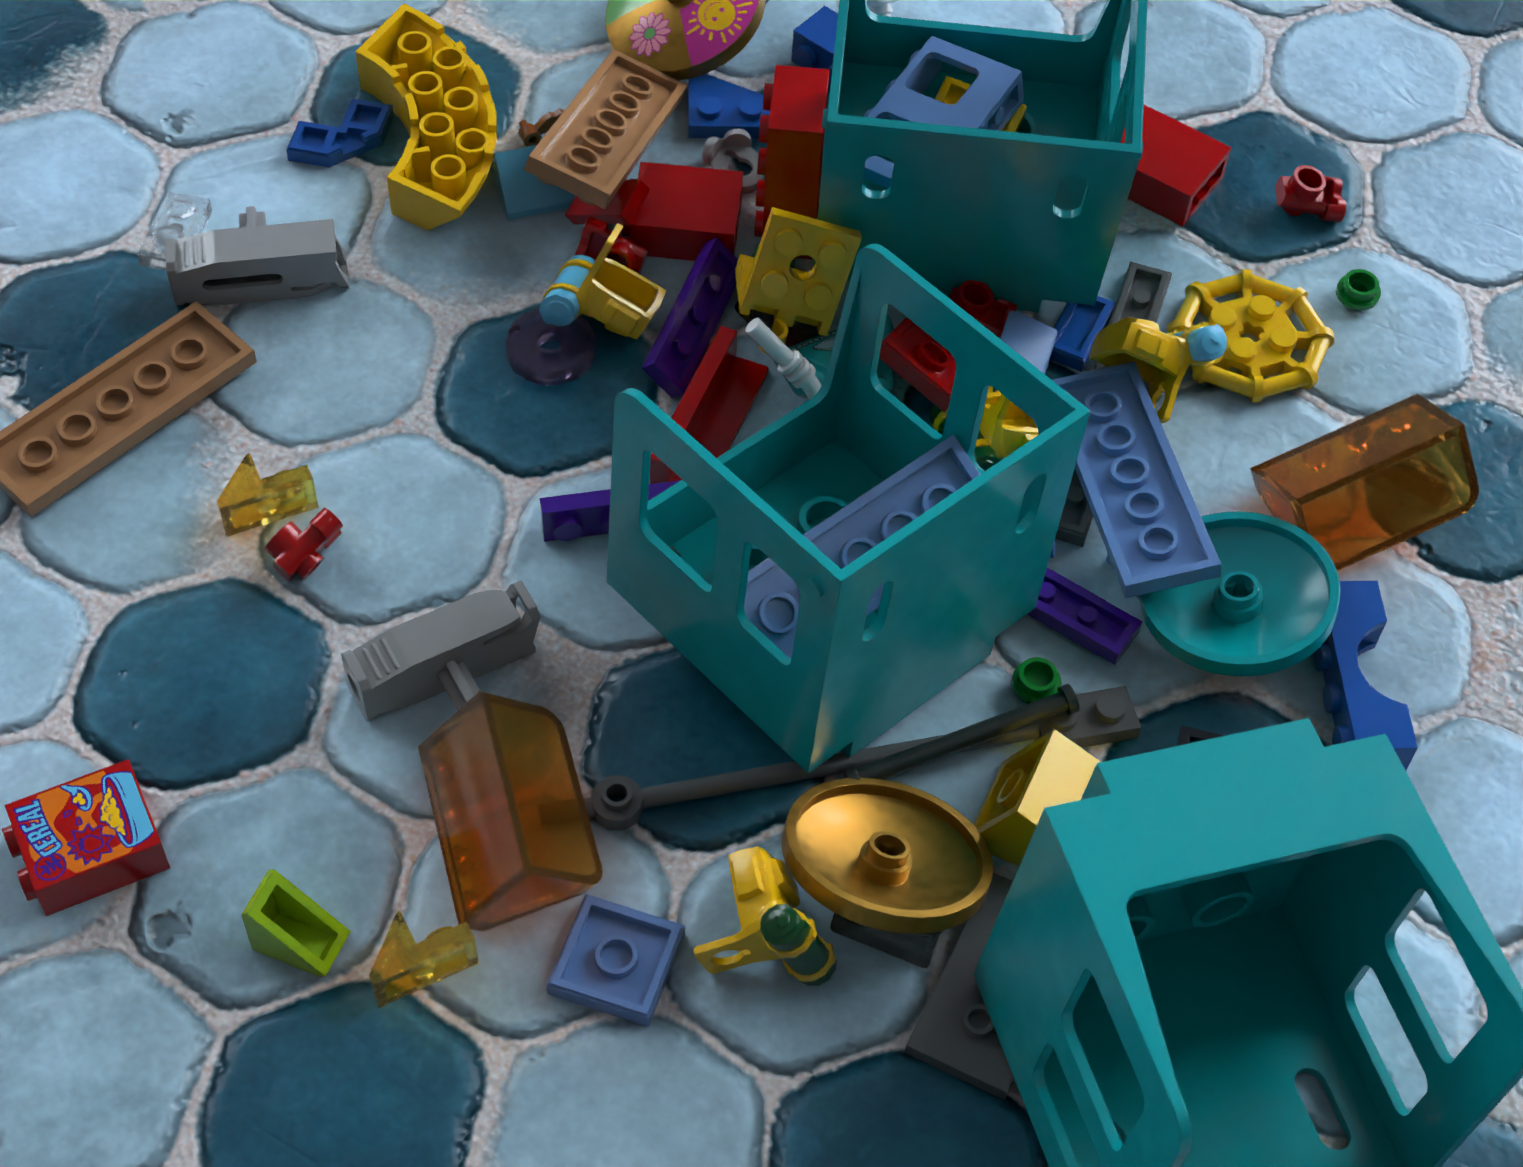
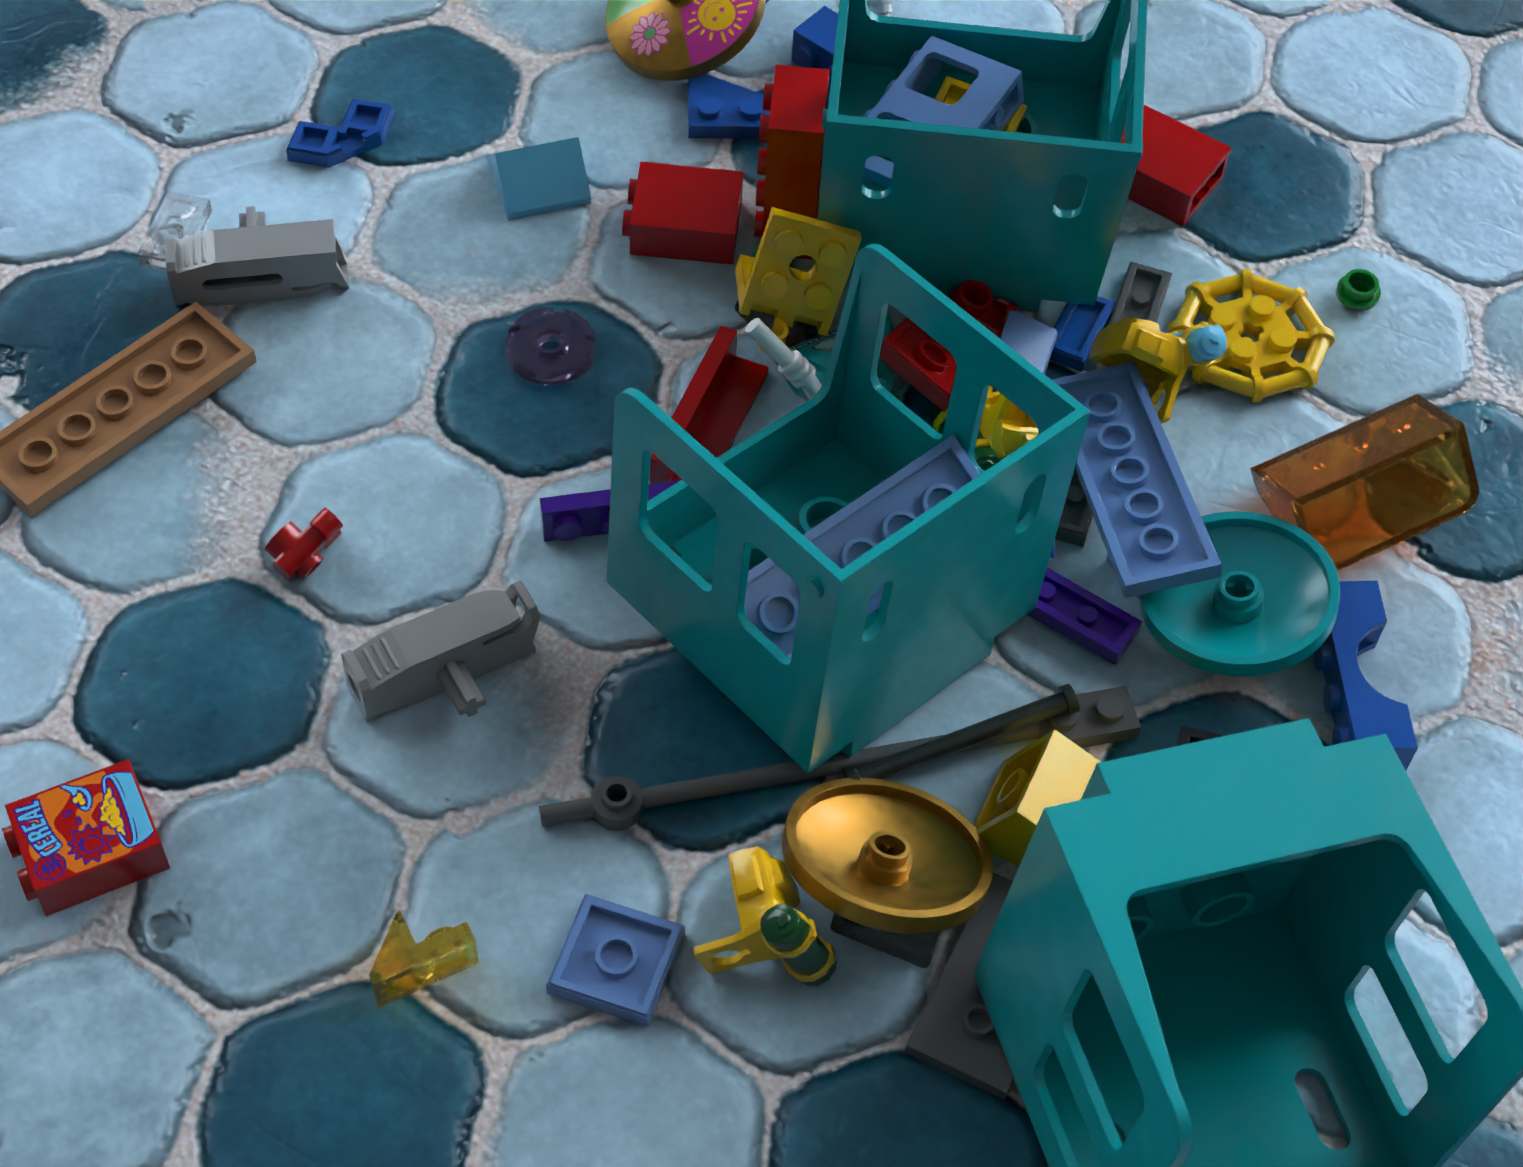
clear yellow slope [217,453,319,537] -> none
lime slope [241,869,351,977] -> none
yellow brick [355,3,497,231] -> none
clear orange windscreen [418,691,602,931] -> none
dark orange piece [518,108,564,147] -> none
medium nougat plate [524,49,688,209] -> none
yellow piece [539,223,667,339] -> none
red tile [565,179,650,225] -> none
red plate [574,216,648,274] -> none
dark purple plate [641,237,738,398] -> none
light grey piece [702,128,764,194] -> none
green plate [1011,657,1062,704] -> none
red plate [1275,165,1346,223] -> none

